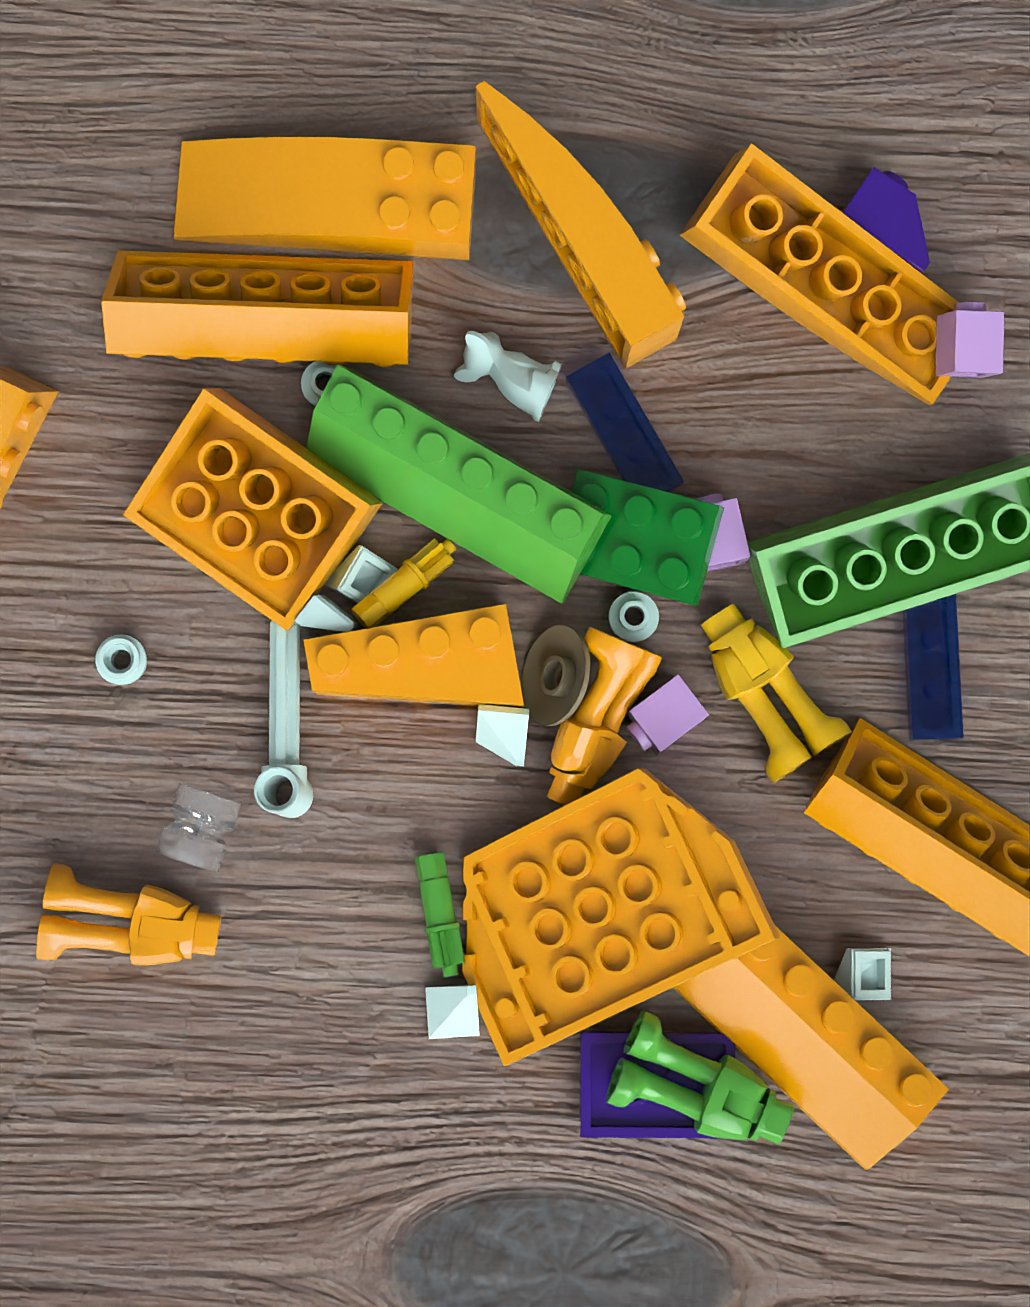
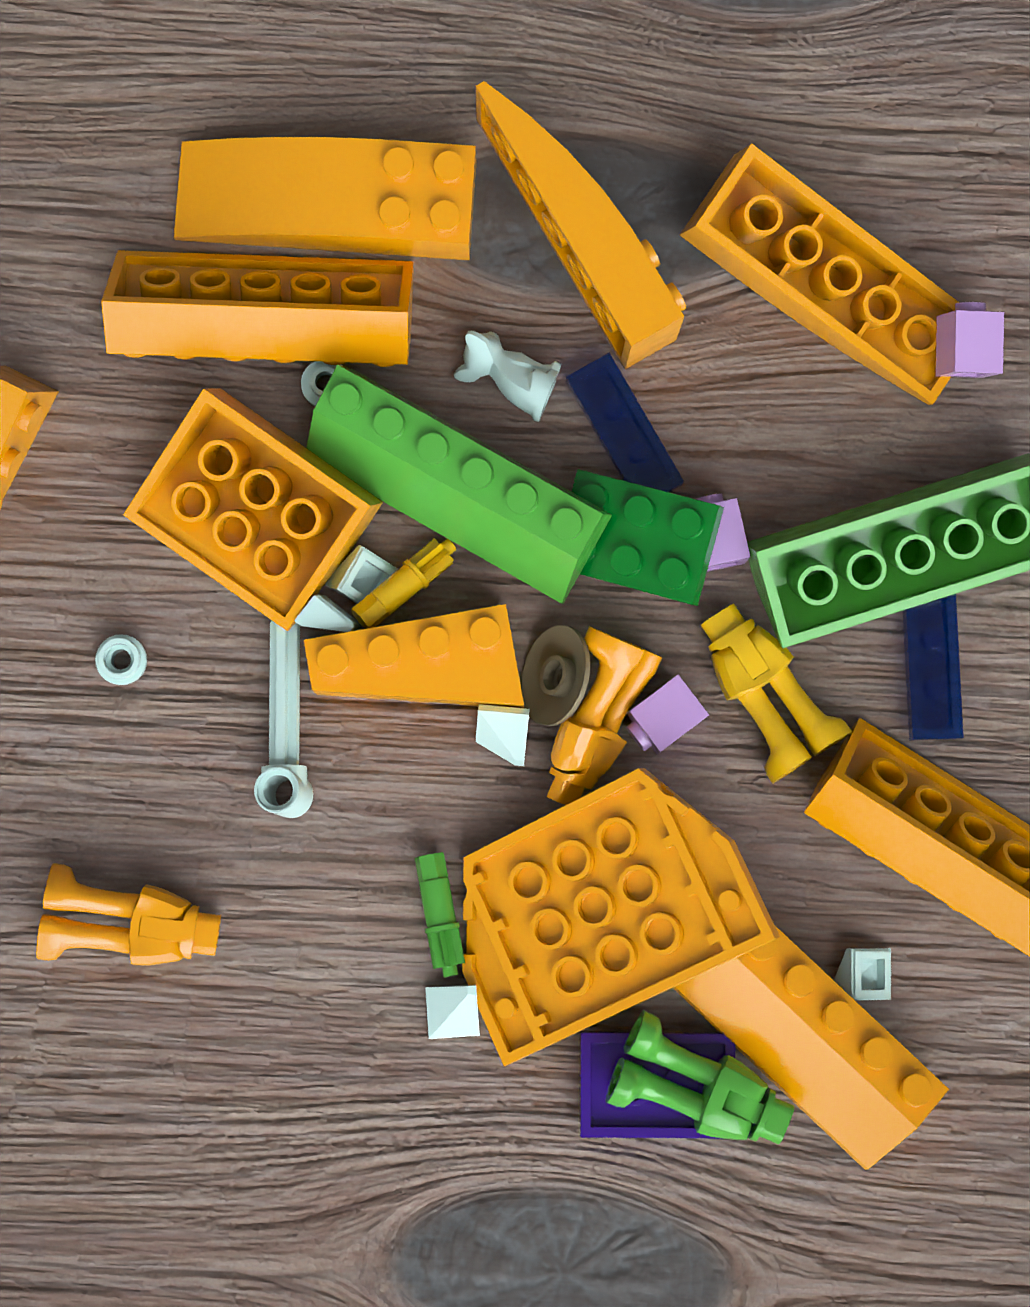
clear wheel [156,783,242,872] -> none
light aqua plate [608,592,659,642] -> none
dark purple slope [843,167,930,274] -> none

